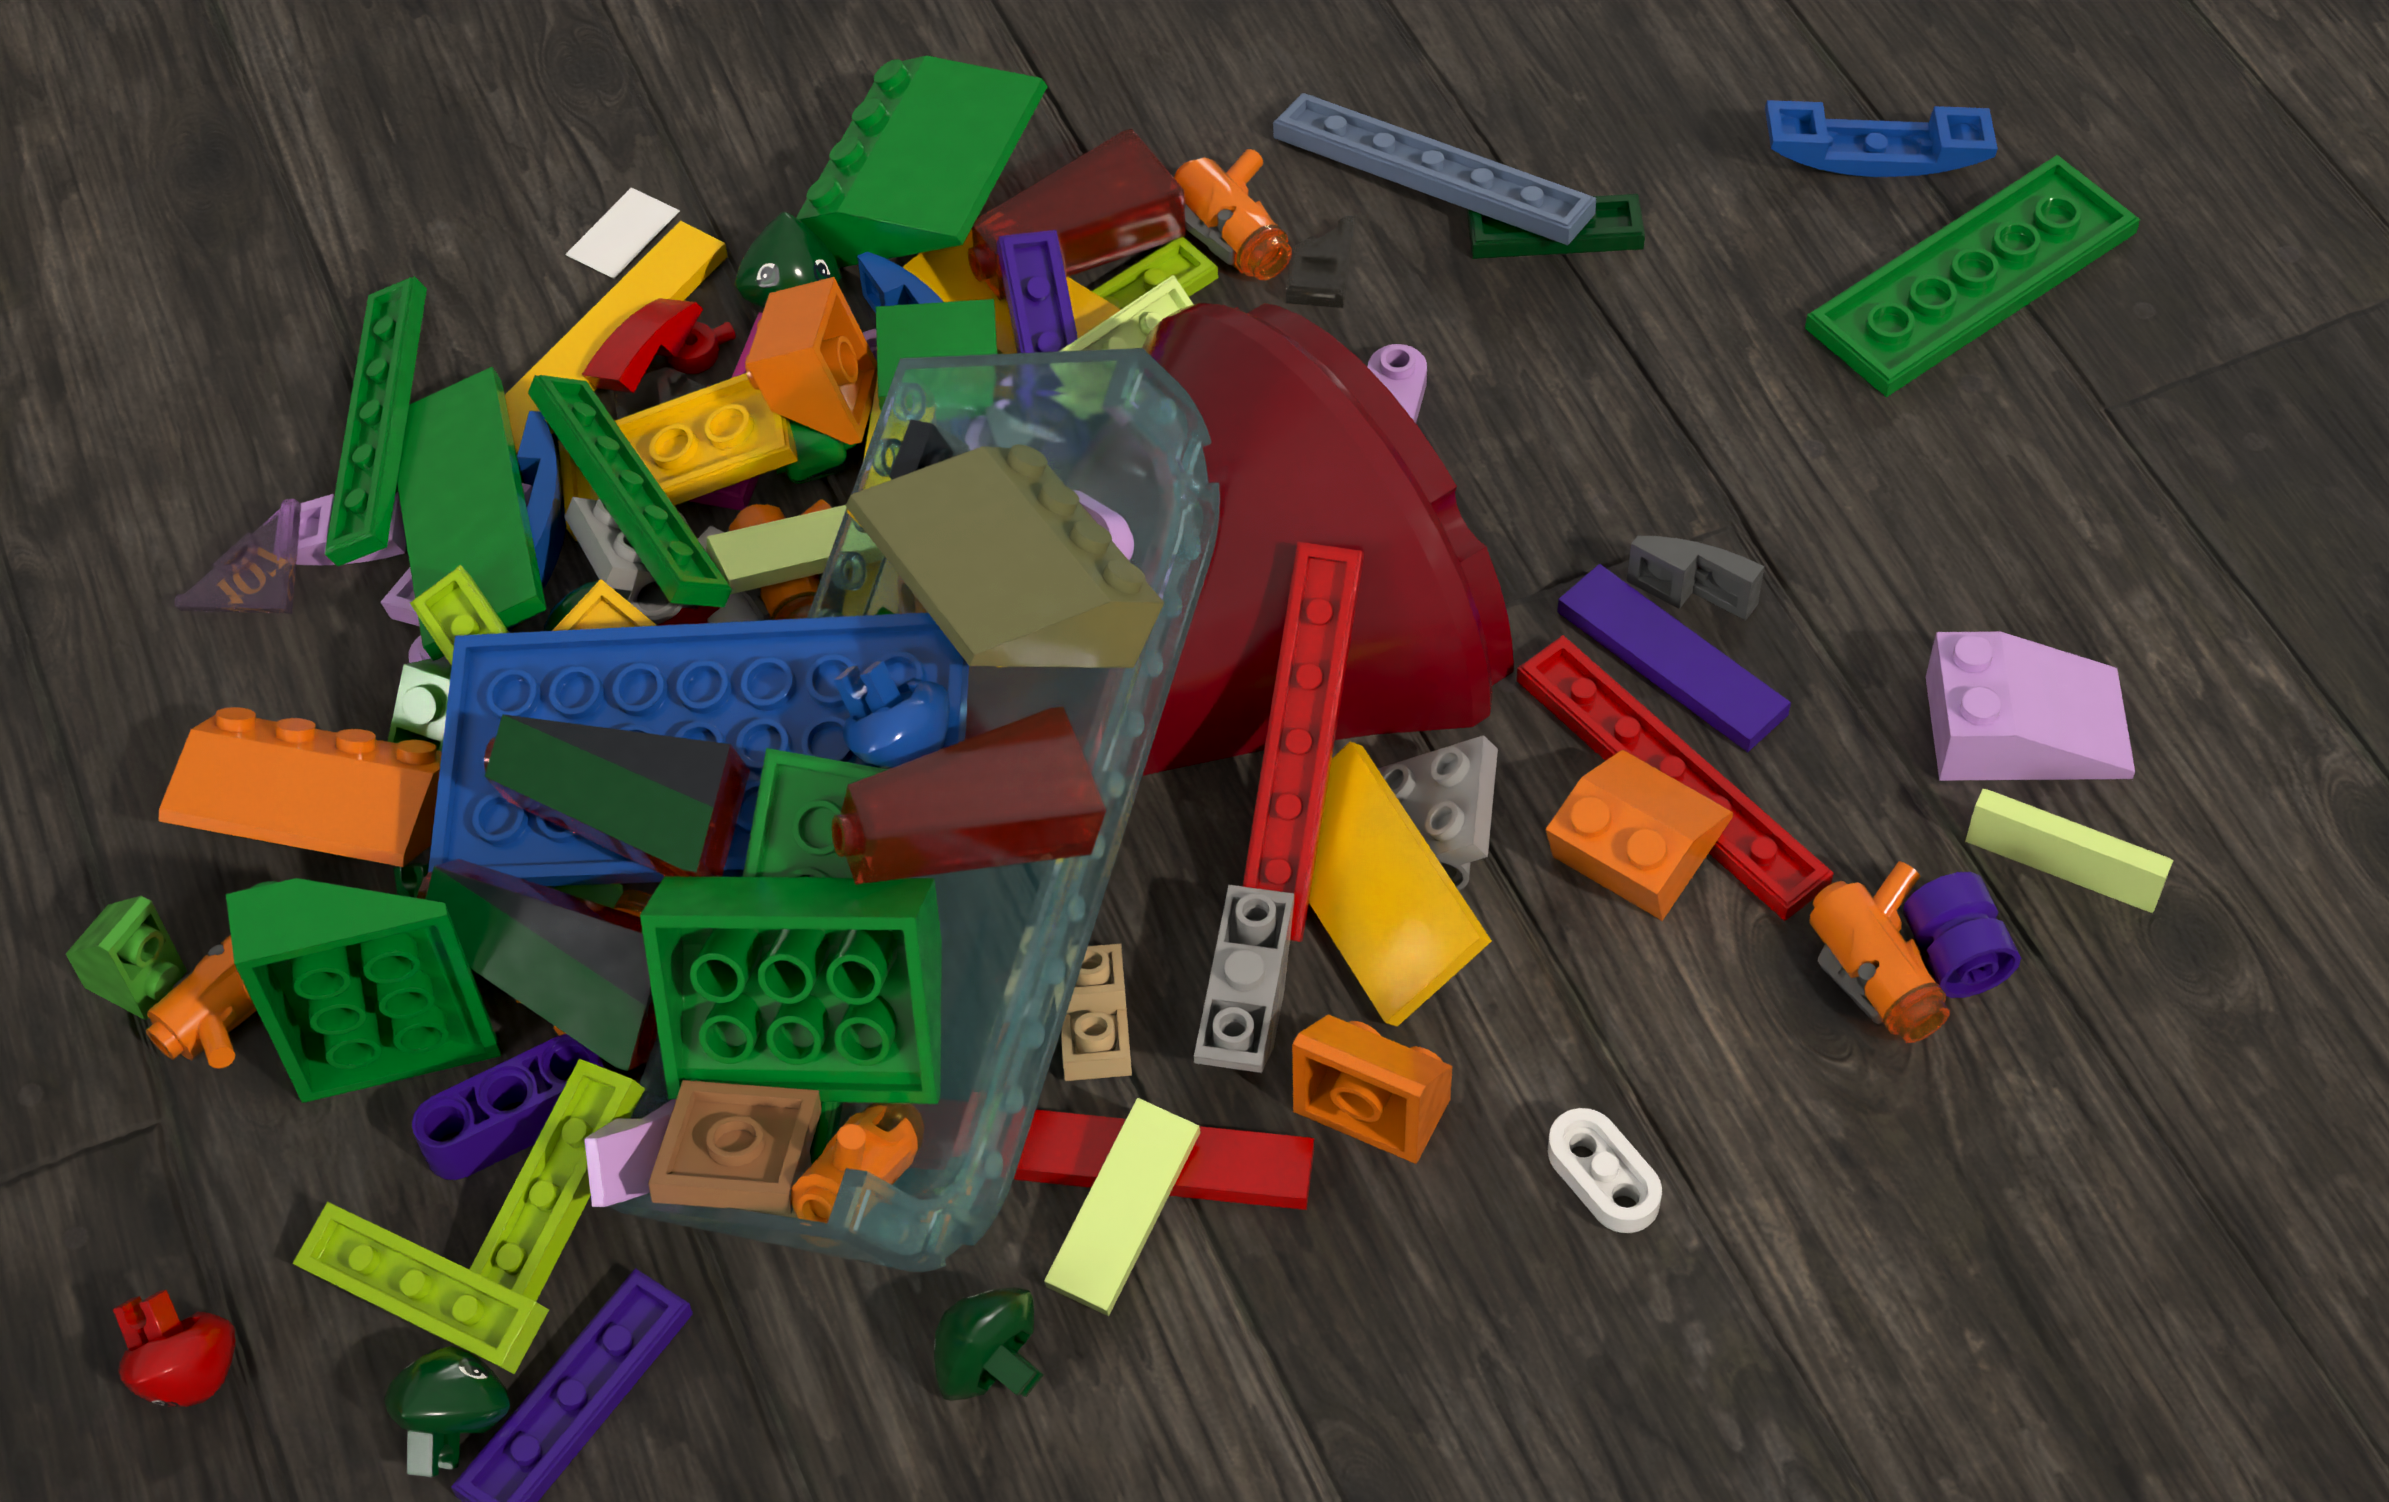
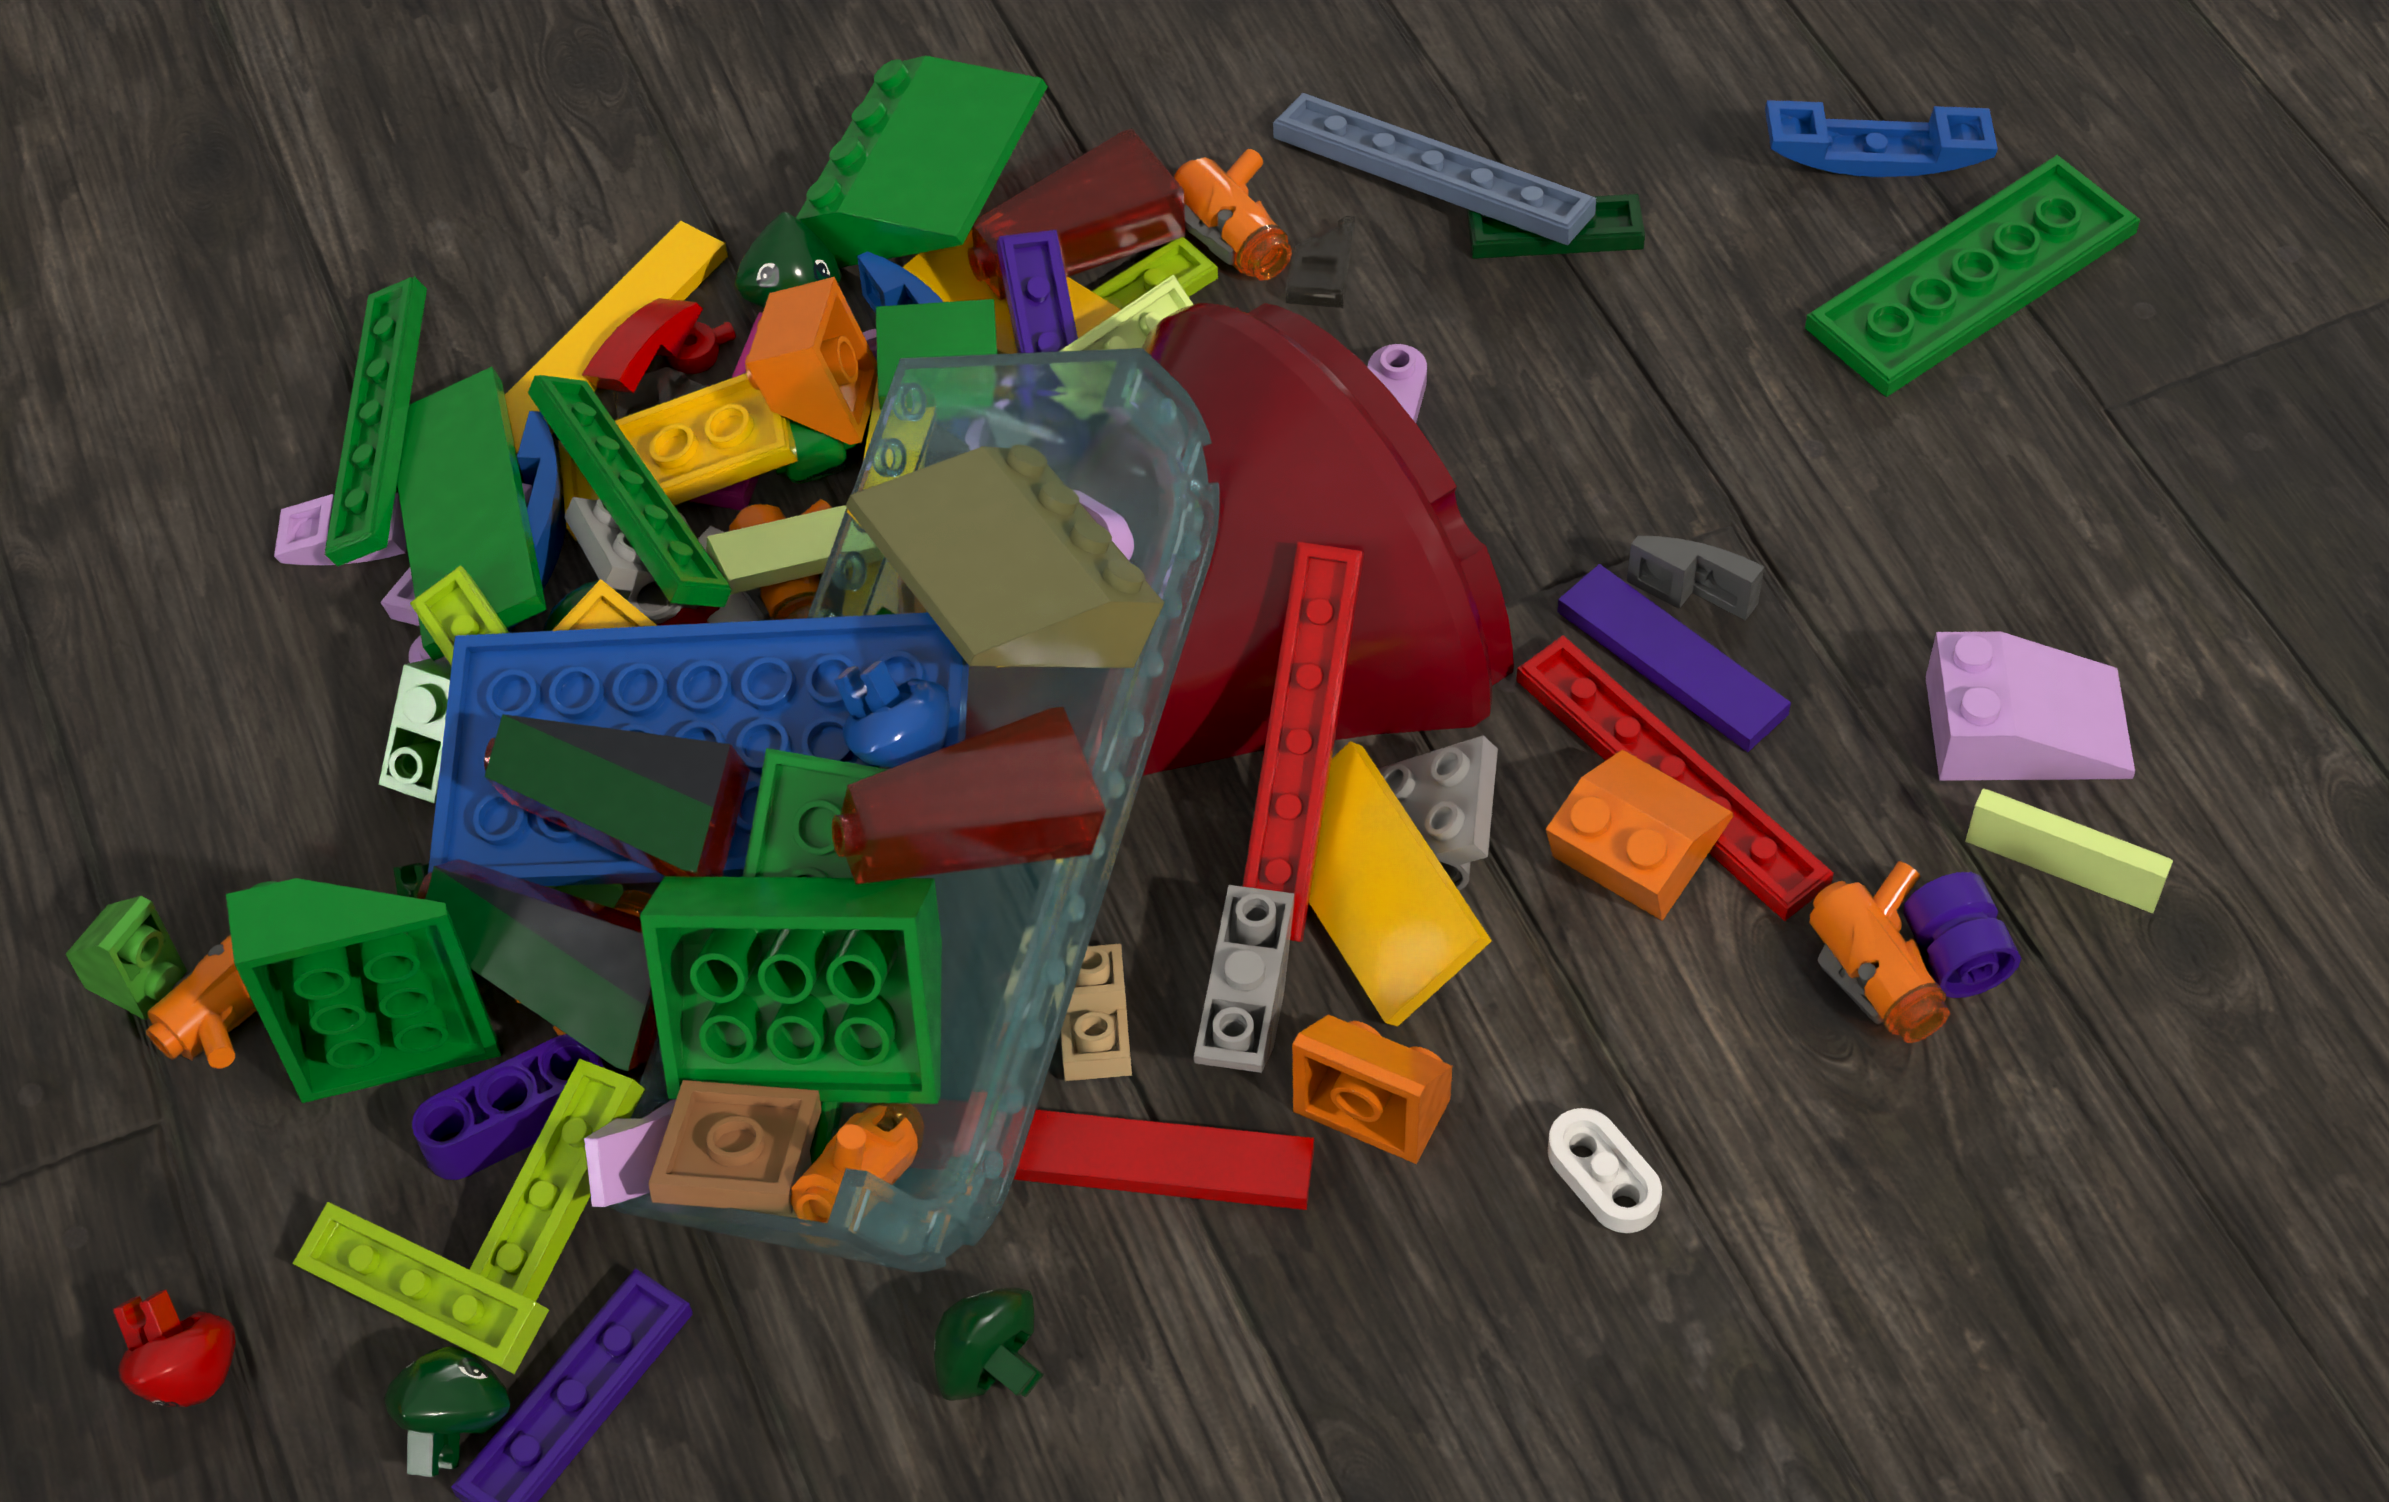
orange slope [159,707,442,867] -> none
tile [175,499,301,614] -> none
white sticker [565,188,680,279] -> none
black plate [889,419,954,480] -> none
yellowish green tile [1044,1098,1200,1316] -> none

